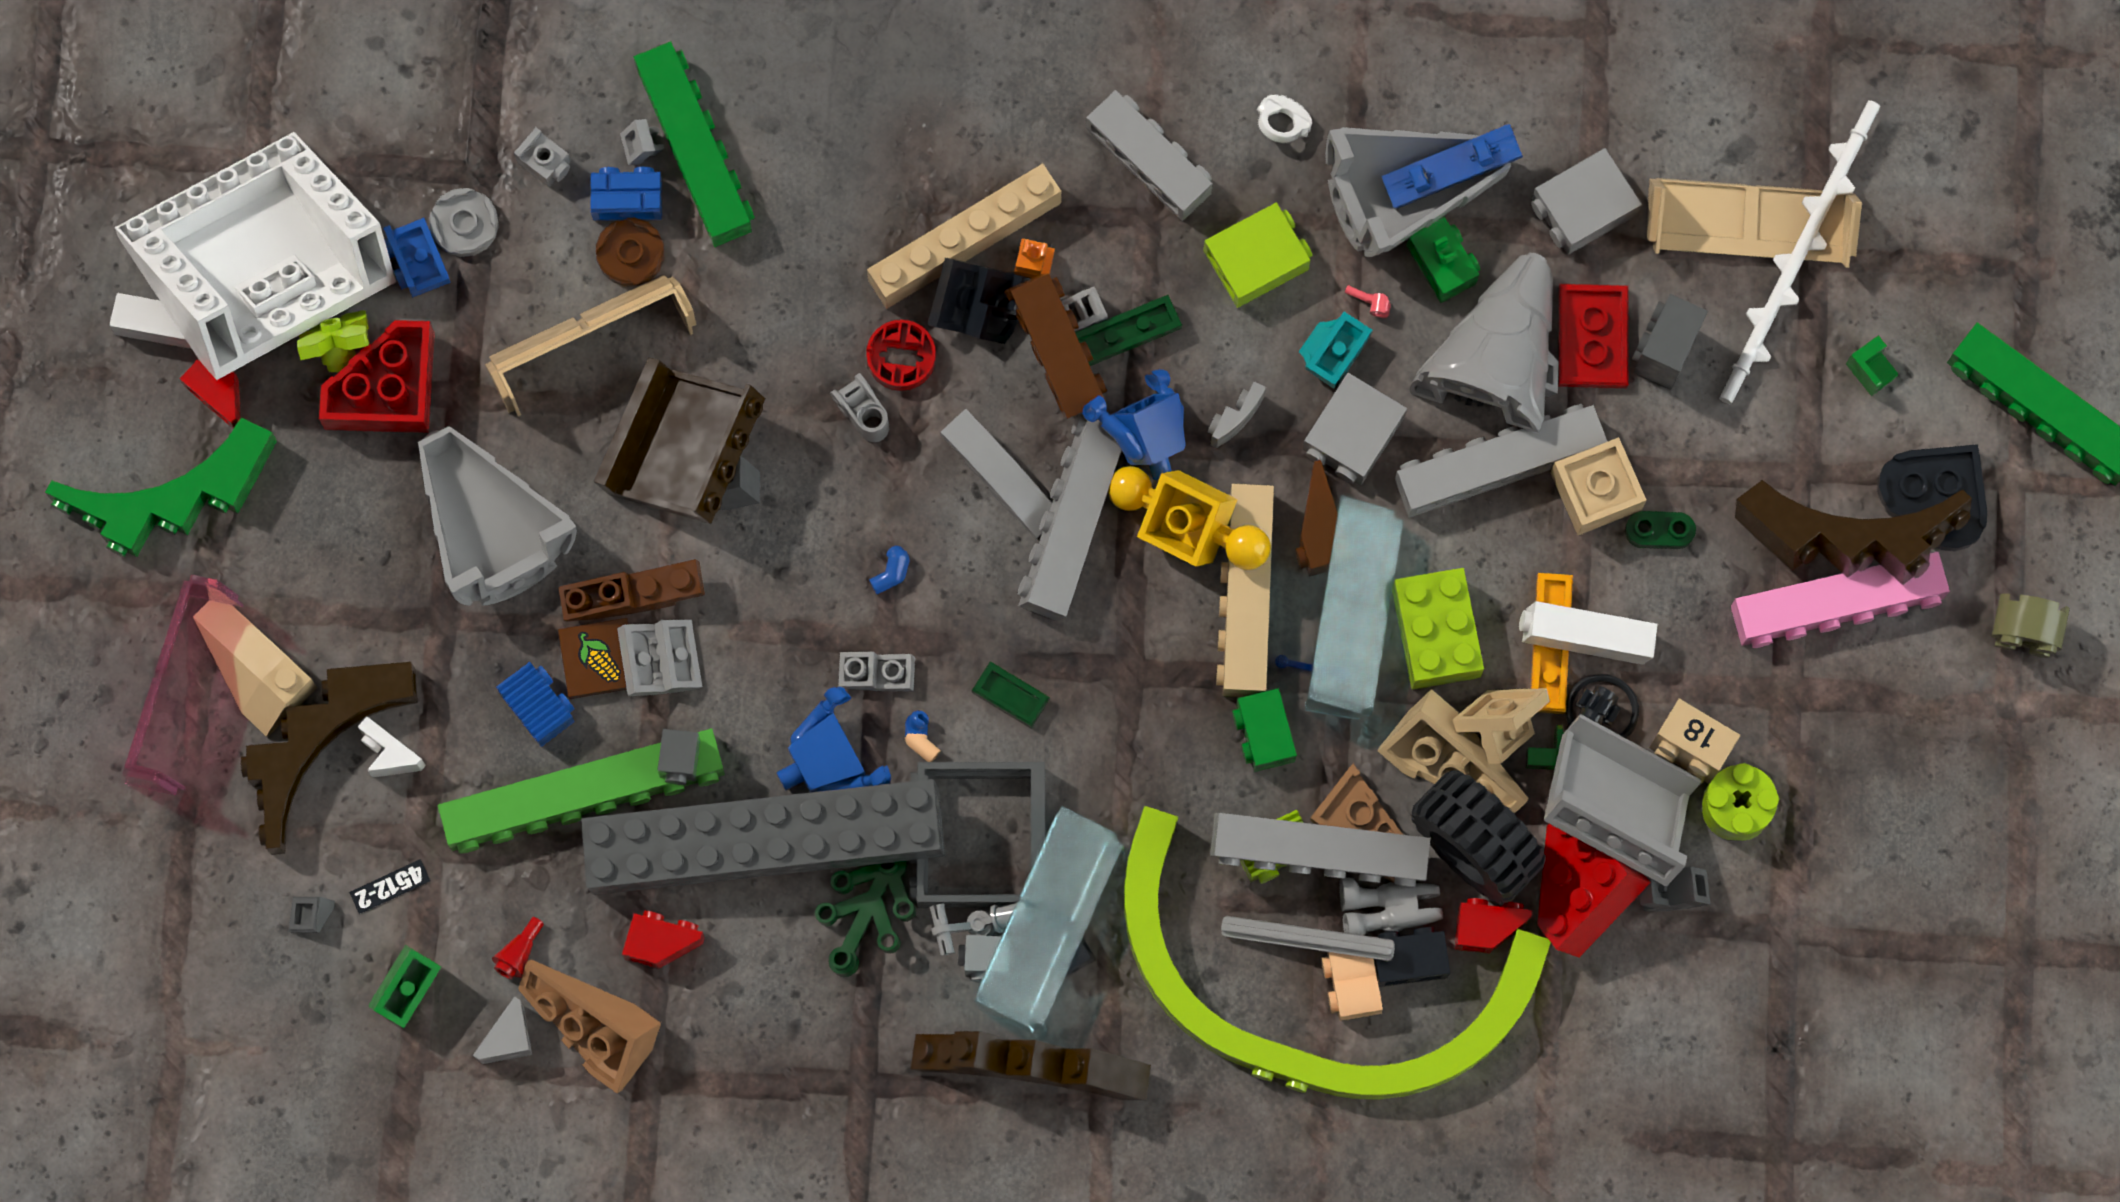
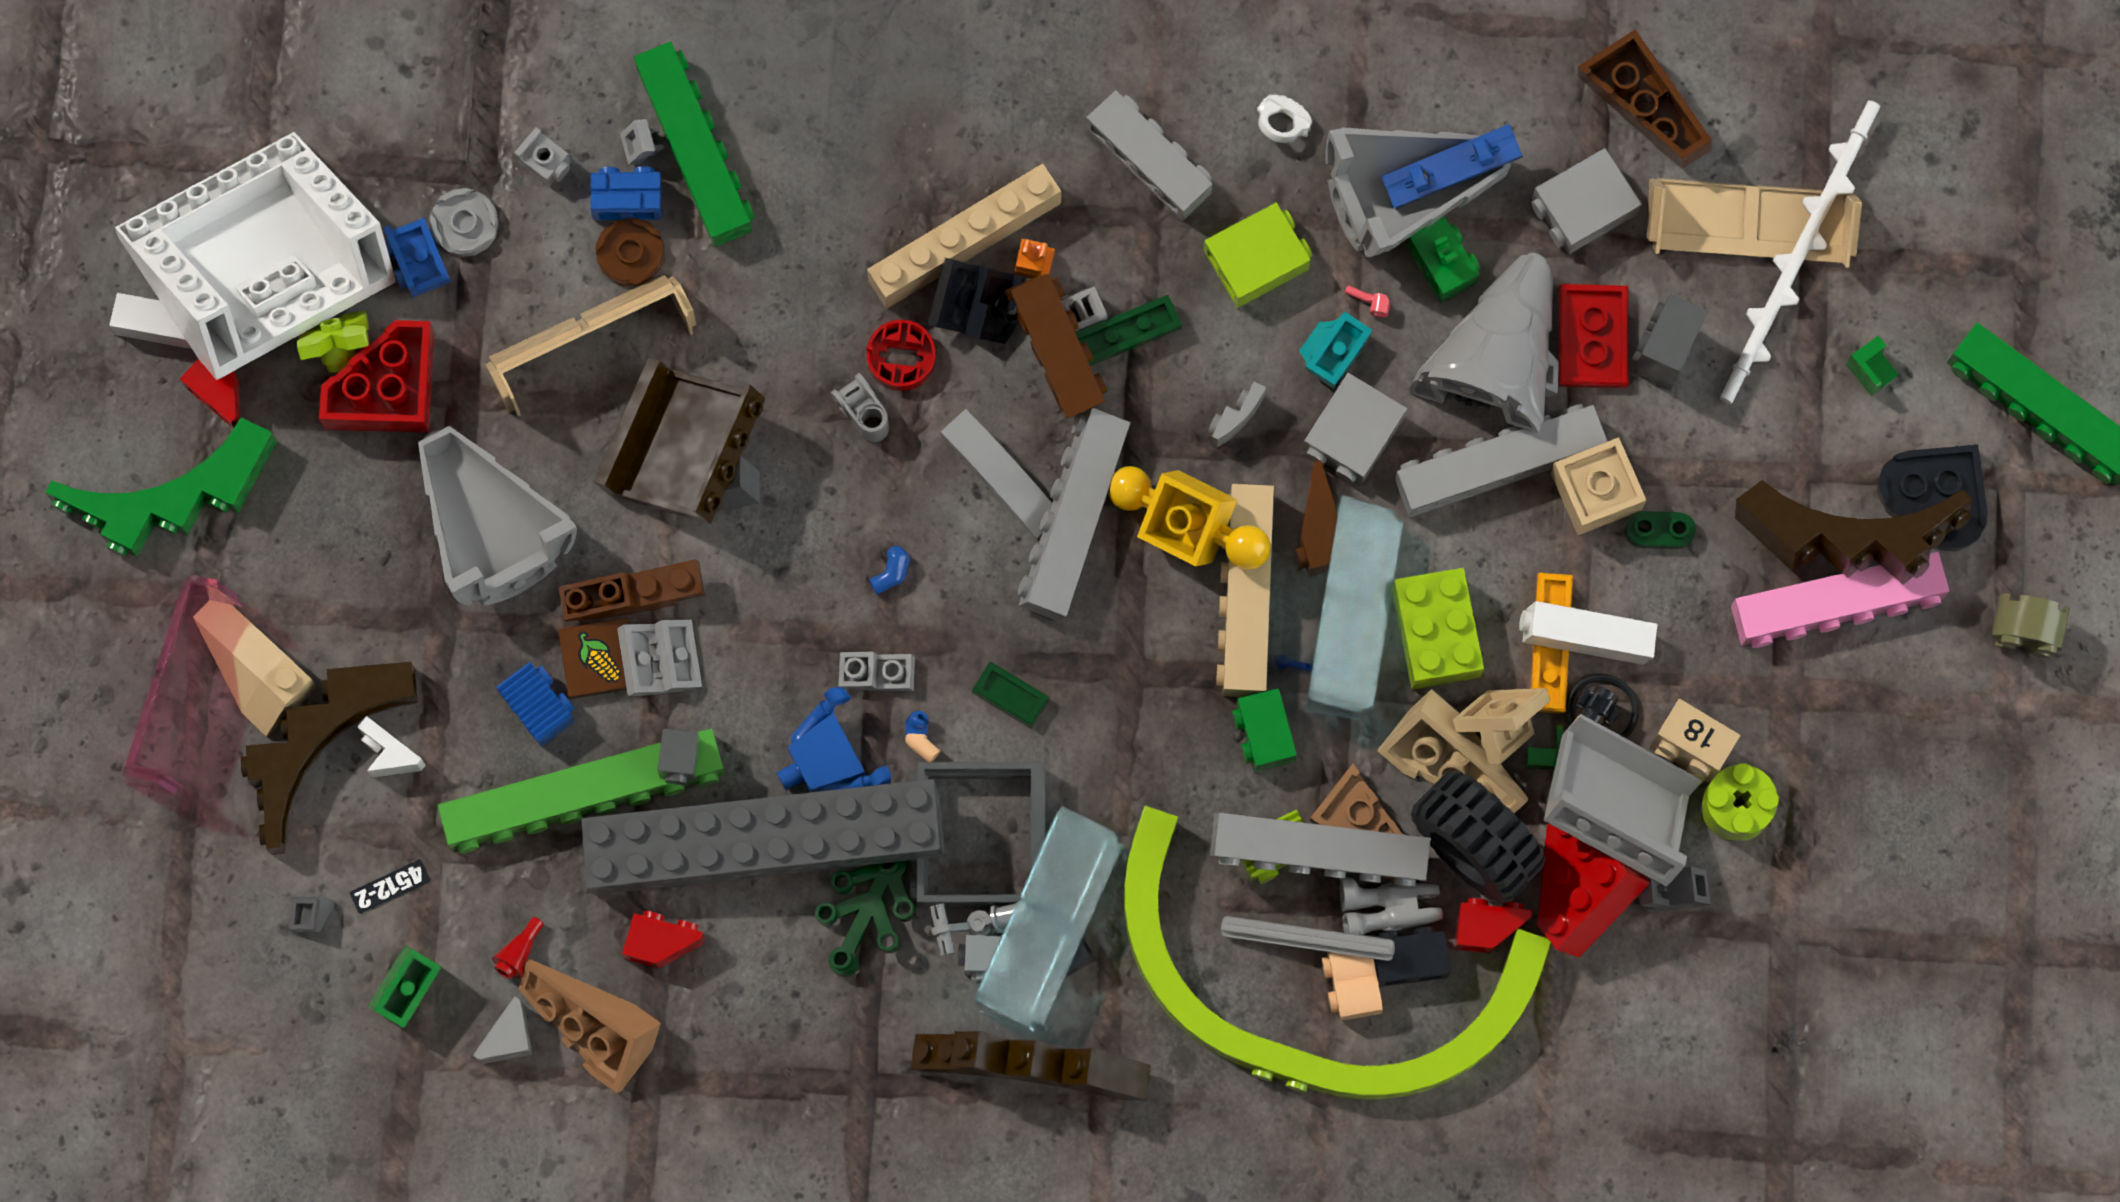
blue torso [1082,369,1186,480] -> none
none -> reddish brown wedge [1578,29,1712,169]

